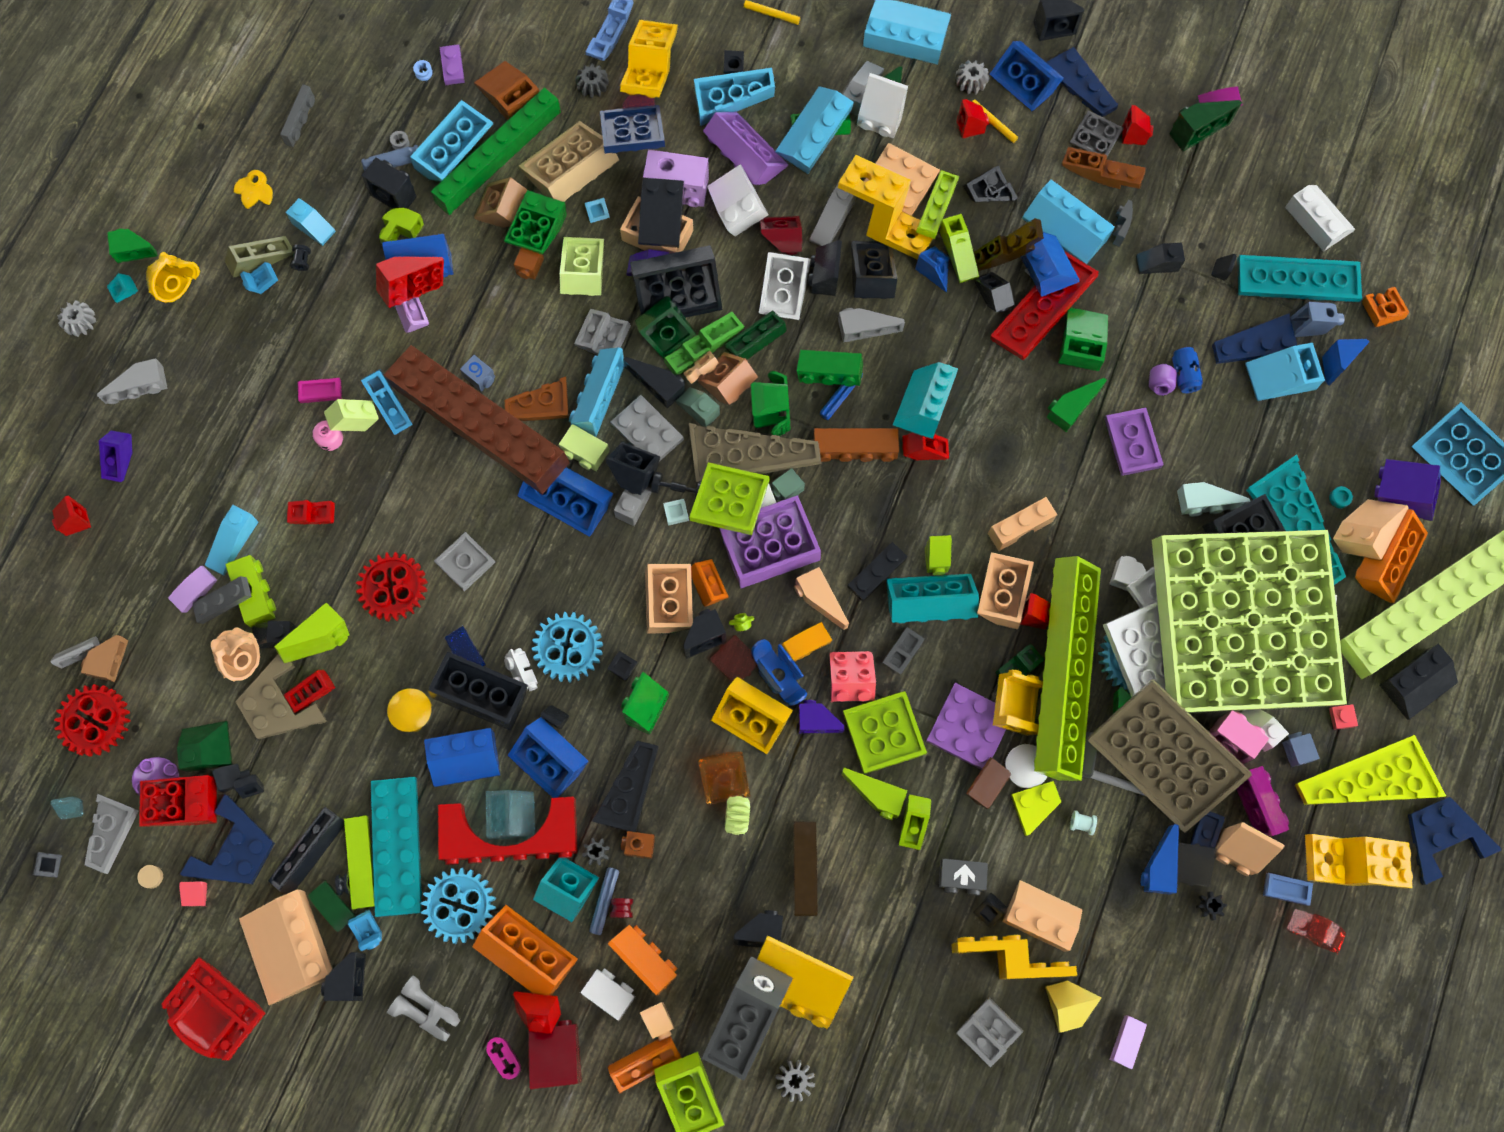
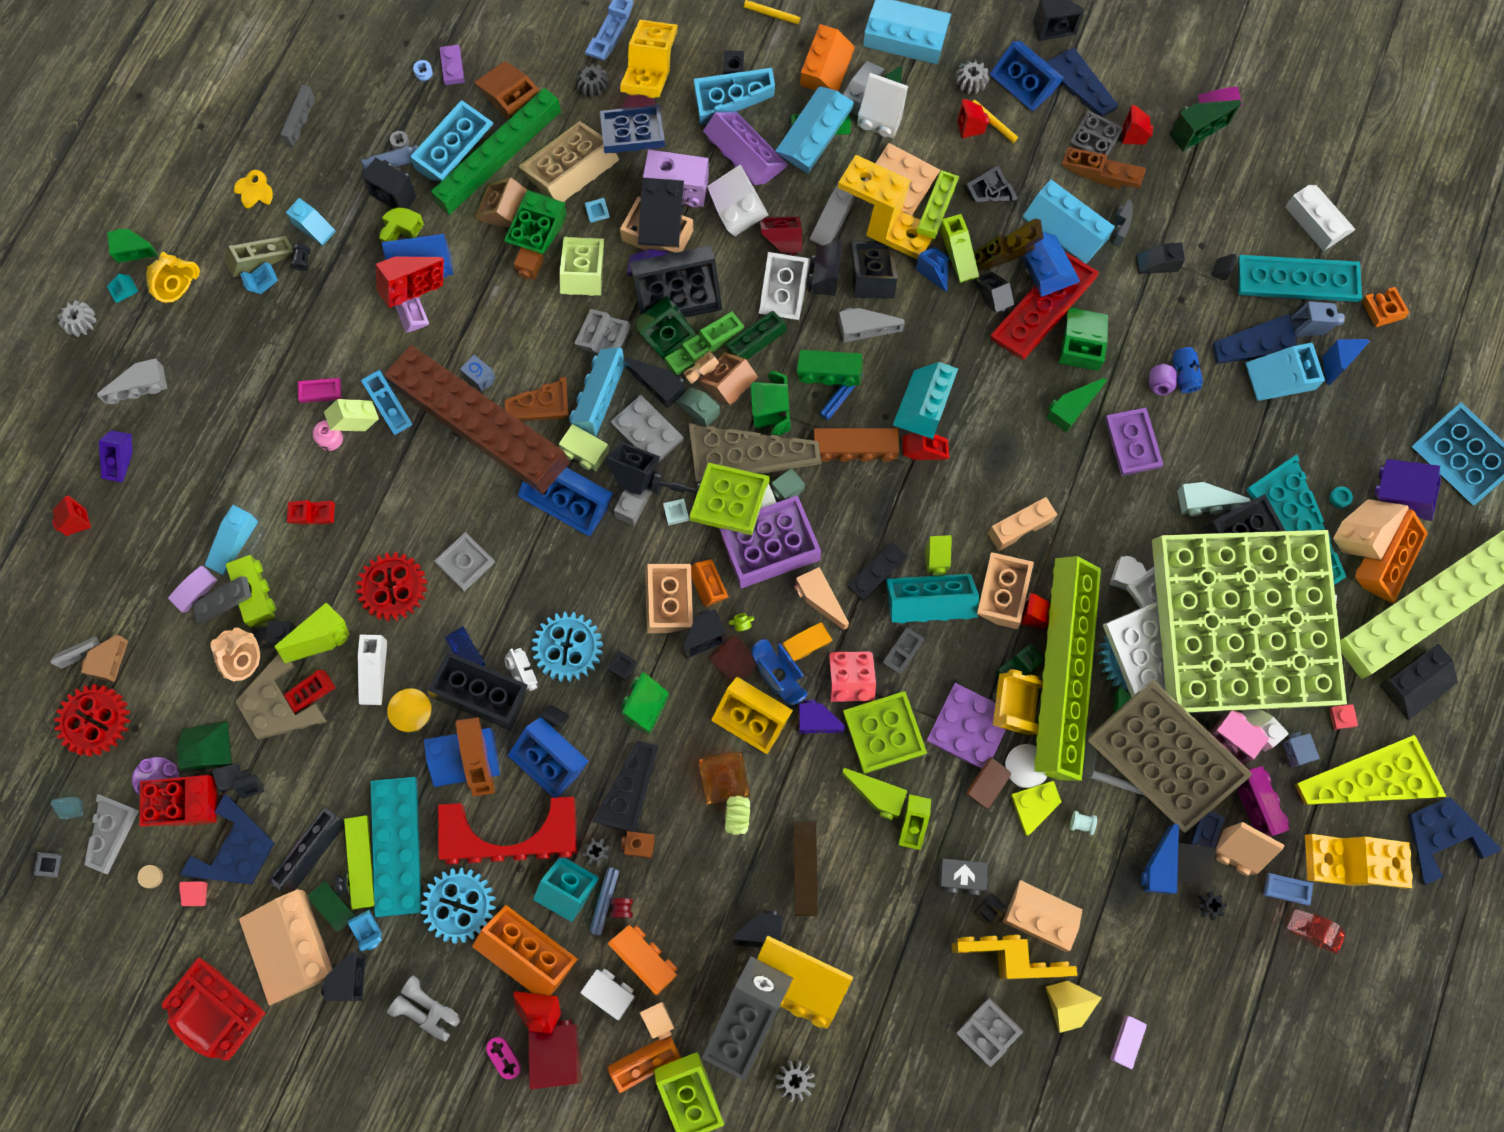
clear light blue slope [486,790,535,840] -> none
none -> white slope [358,635,387,705]
none -> dark orange slope [456,717,495,796]
none -> orange slope [800,24,855,92]

